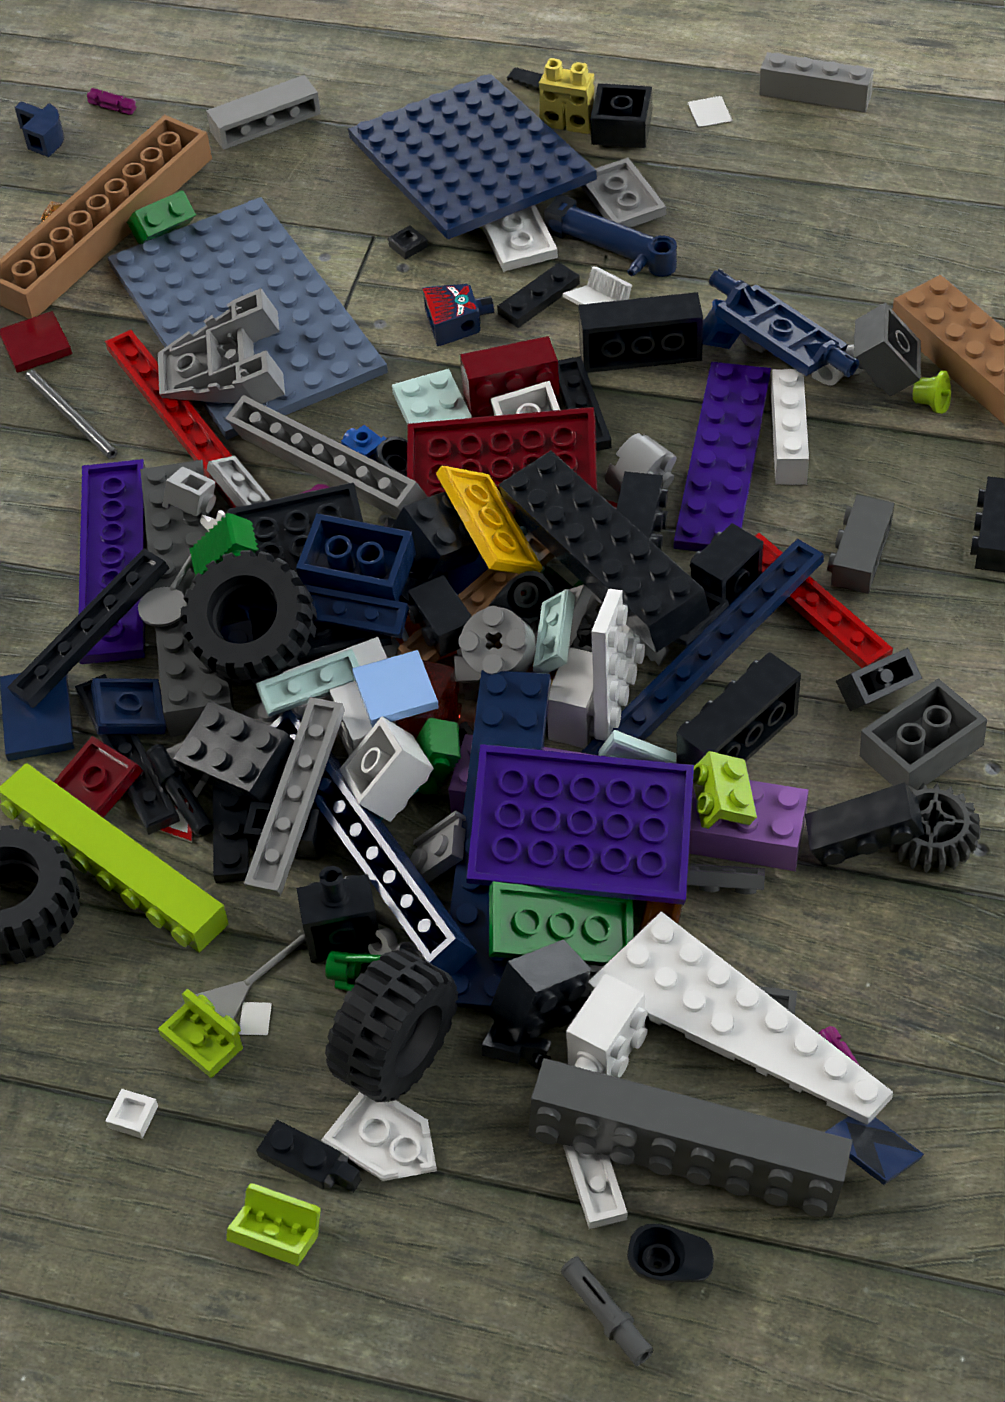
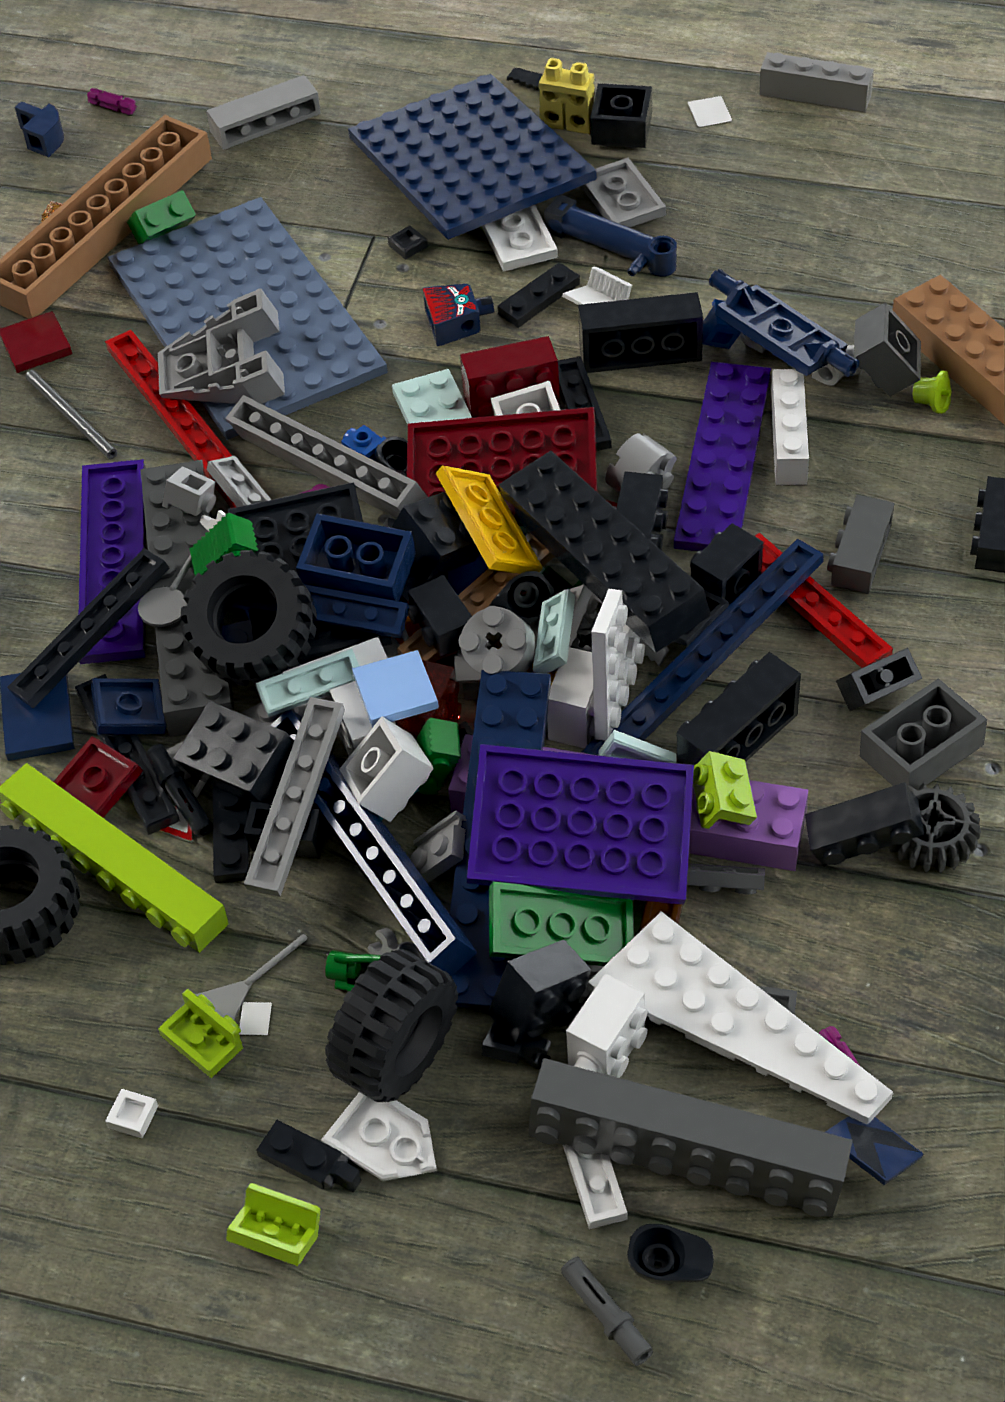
black brick [296,866,381,963] -> none

